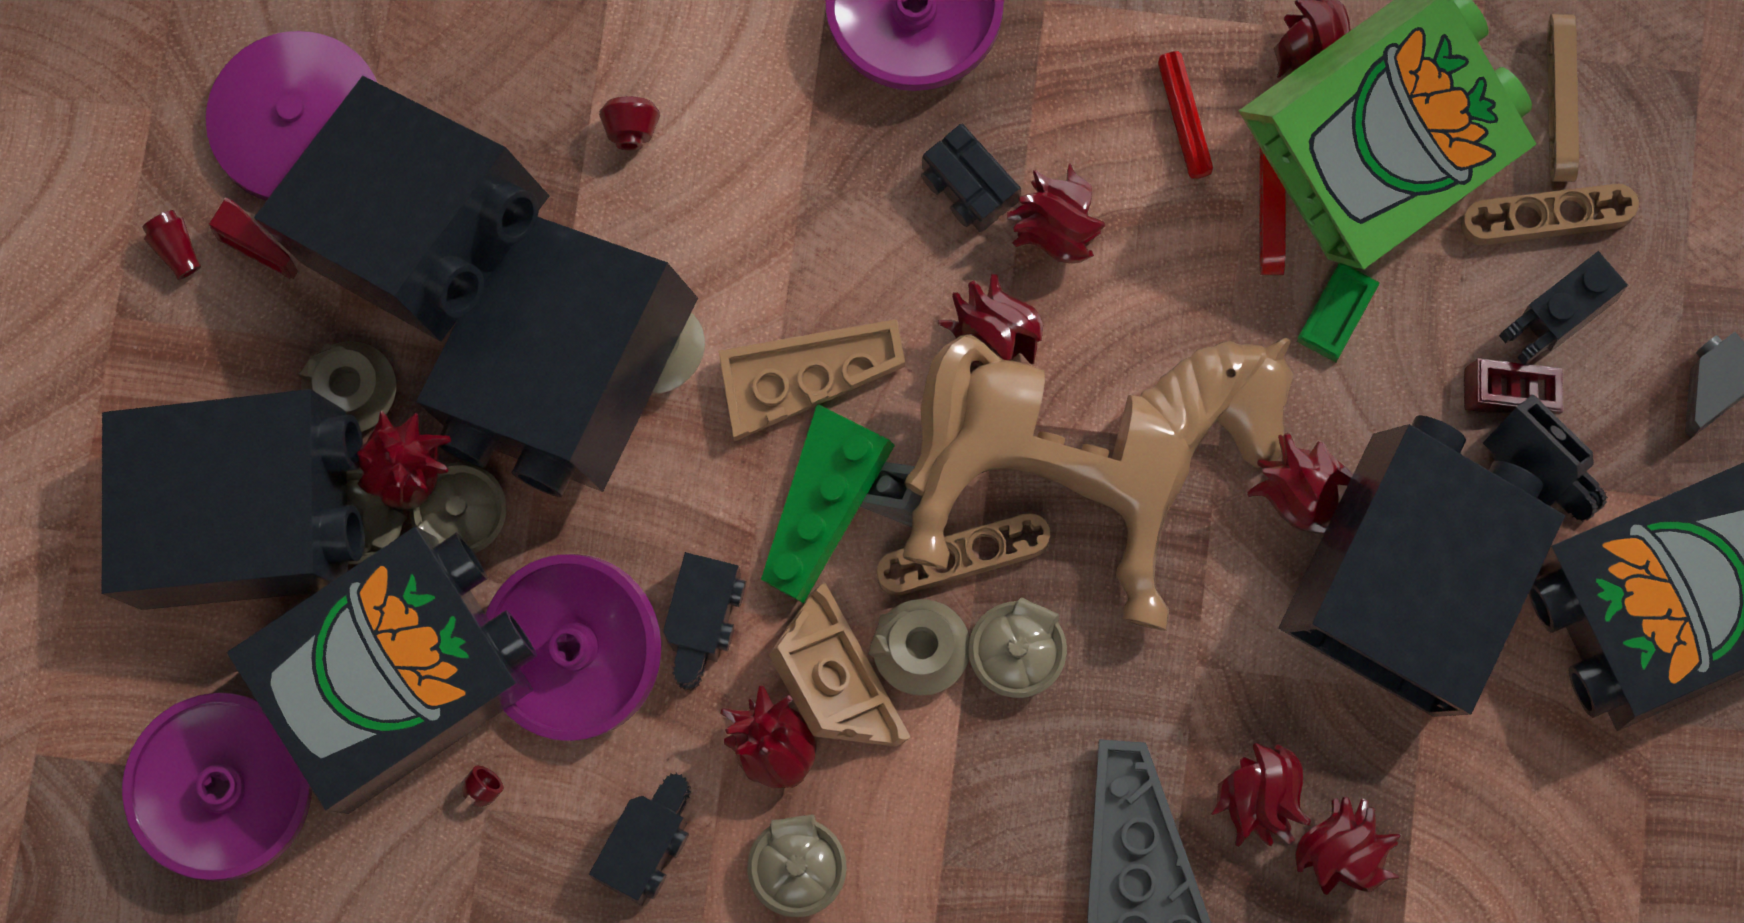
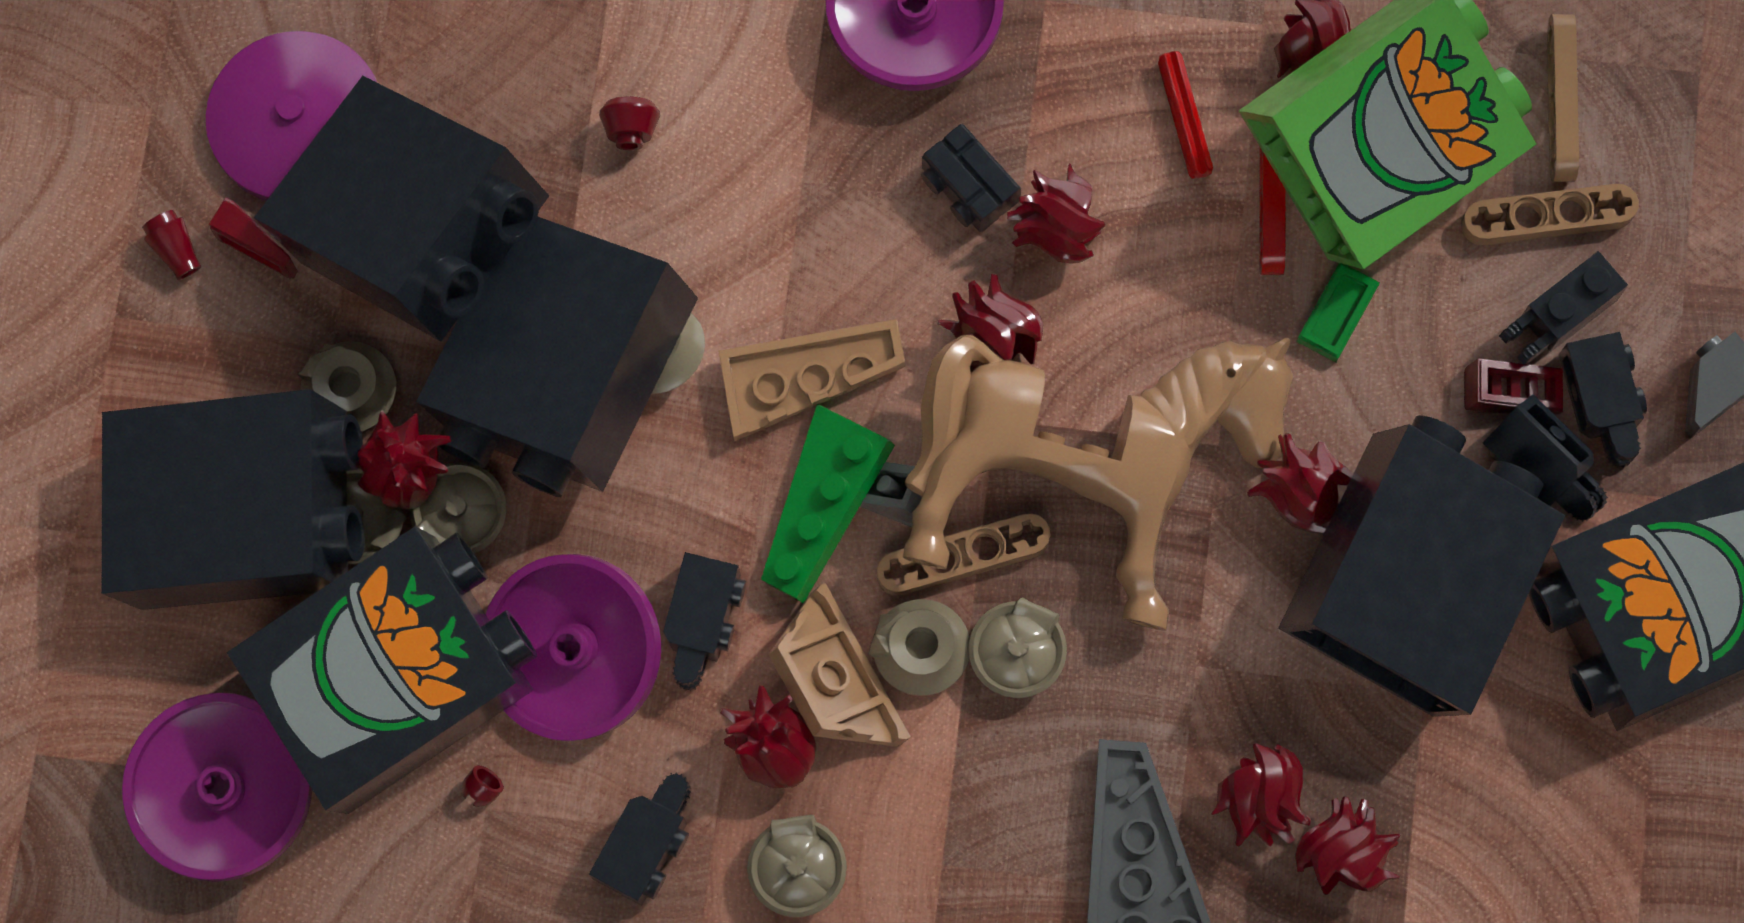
none -> black hinge [1559,332,1647,468]

